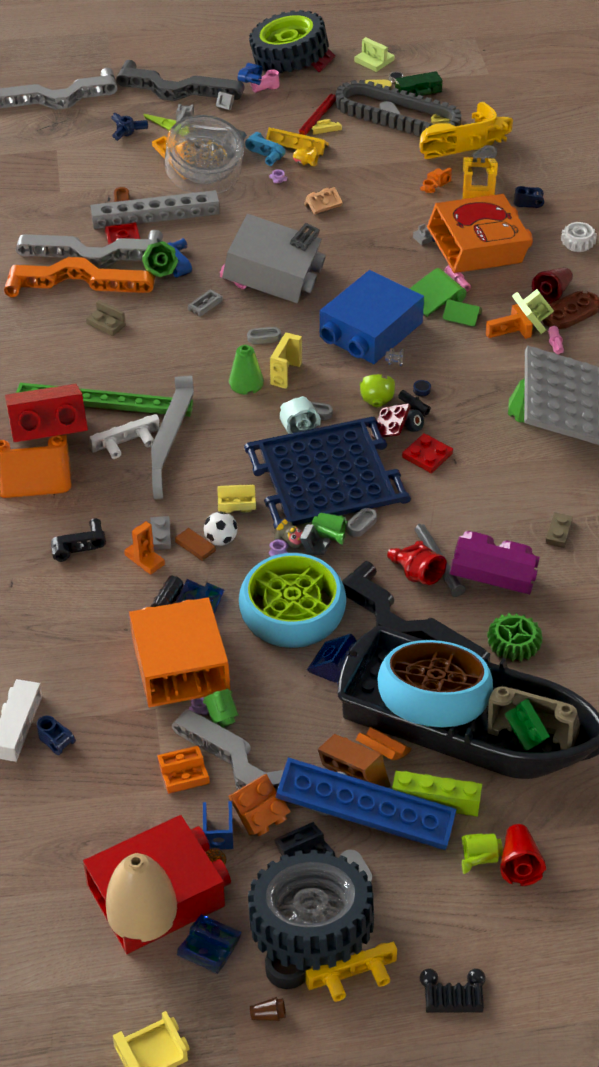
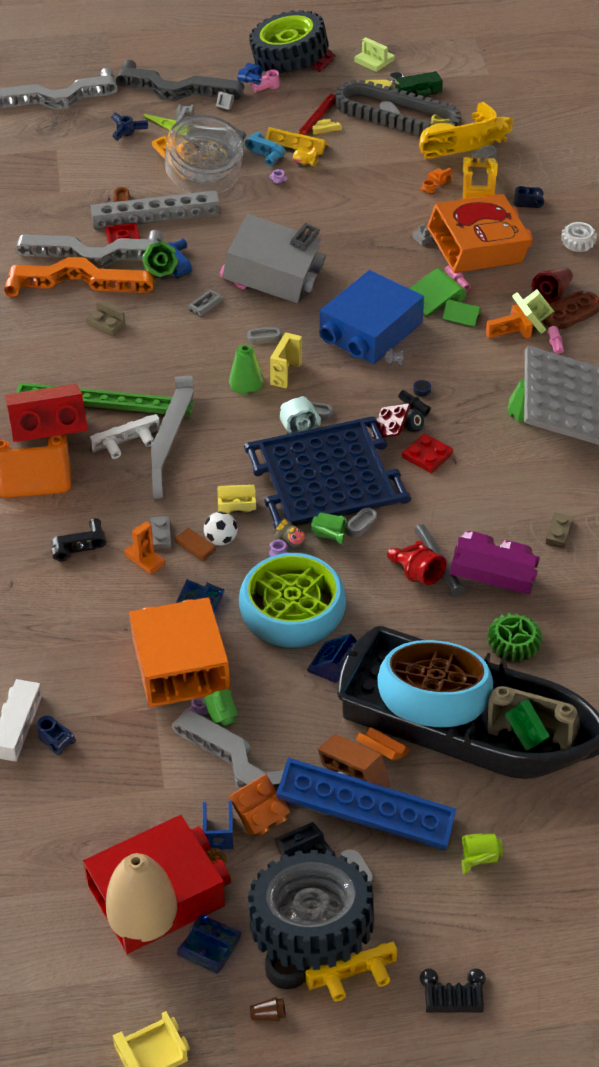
black axle [151,575,184,607] -> none
orange slope [157,745,210,794] -> none
dark grey bracket [300,524,331,555] -> none
light nougat bracket [304,187,343,215] -> none
black beam [342,561,488,660] -> none
lime cylinder [360,374,395,407] -> none
lime brick [392,770,482,817] -> none
red cone [500,824,546,886] -> none

